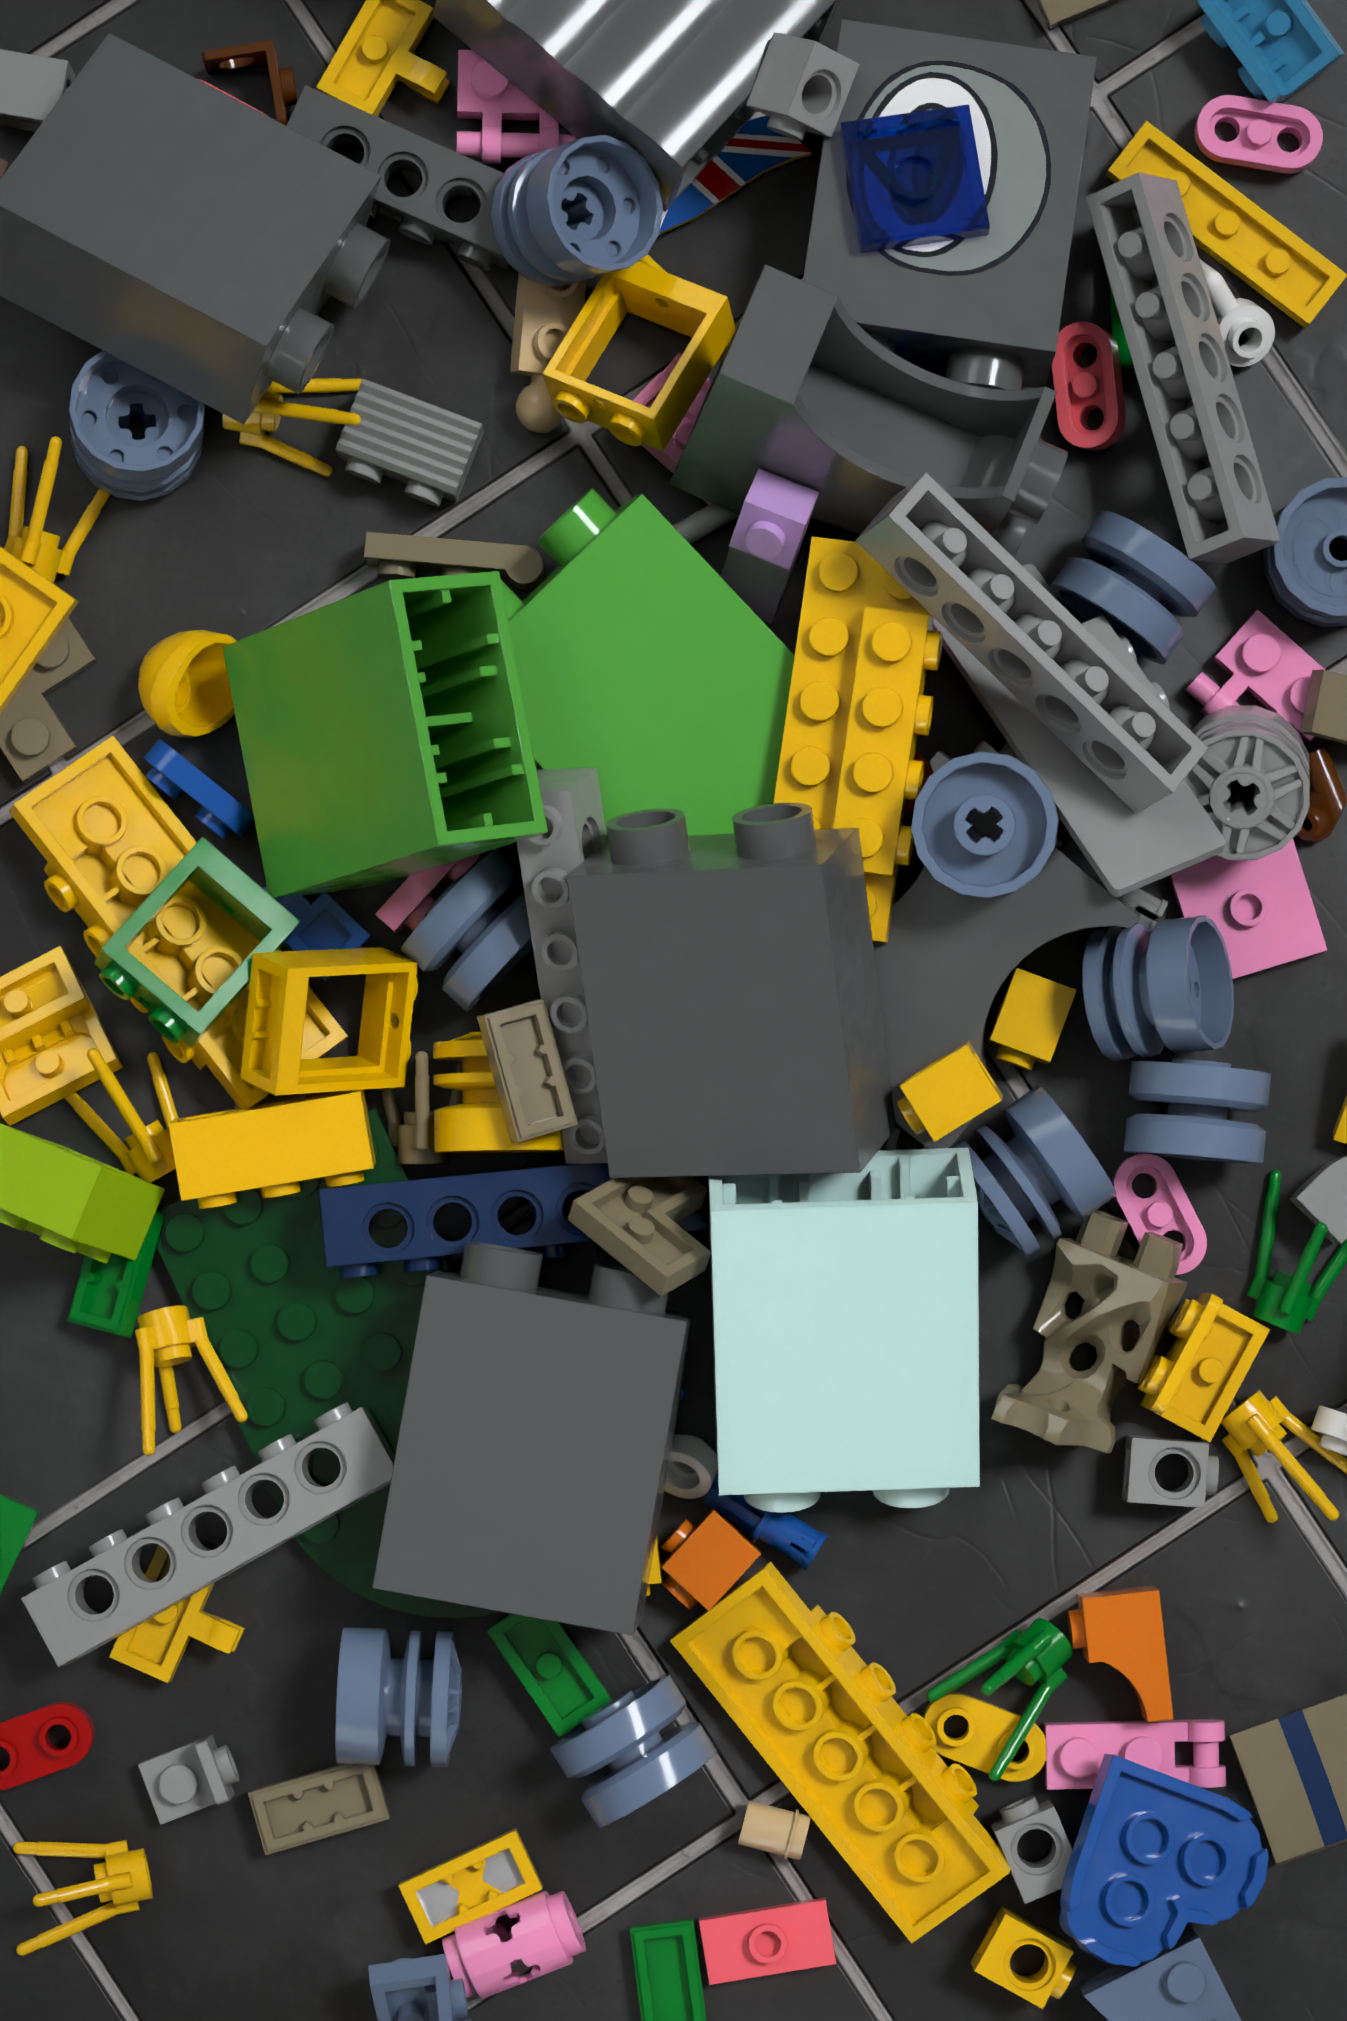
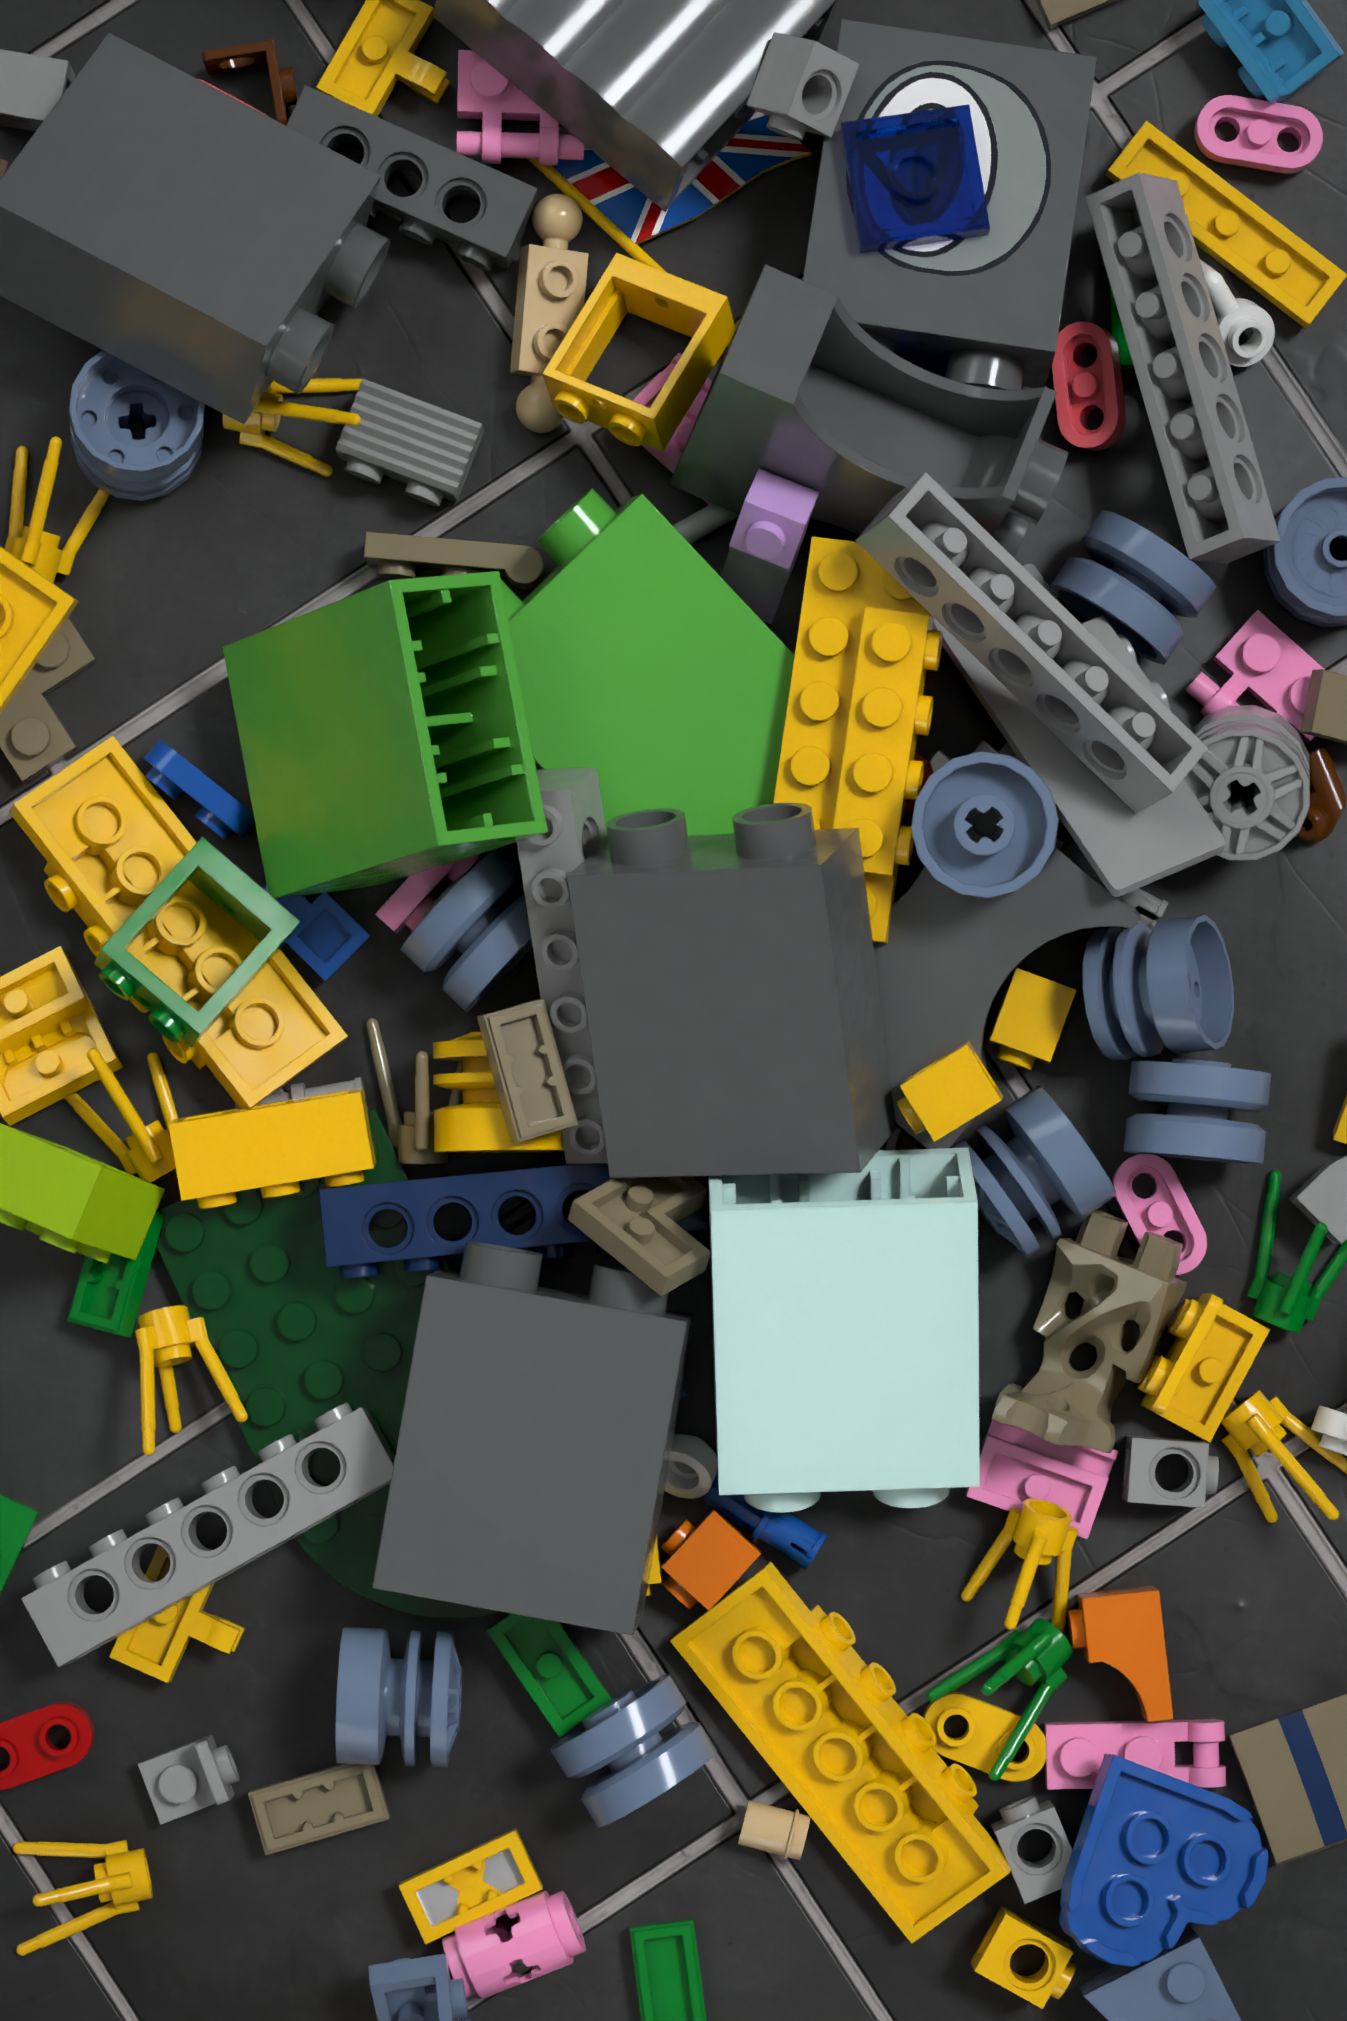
yellow hat [138,630,236,738] -> none
yellow window [240,947,418,1096] -> none
sand blue wheel [491,135,663,287] -> none
coral plate [699,1897,836,1985] -> none
bright pink plate [1169,838,1327,979] -> none
none -> yellow plant [961,1498,1079,1635]
none -> bright pink plate [965,1419,1118,1539]

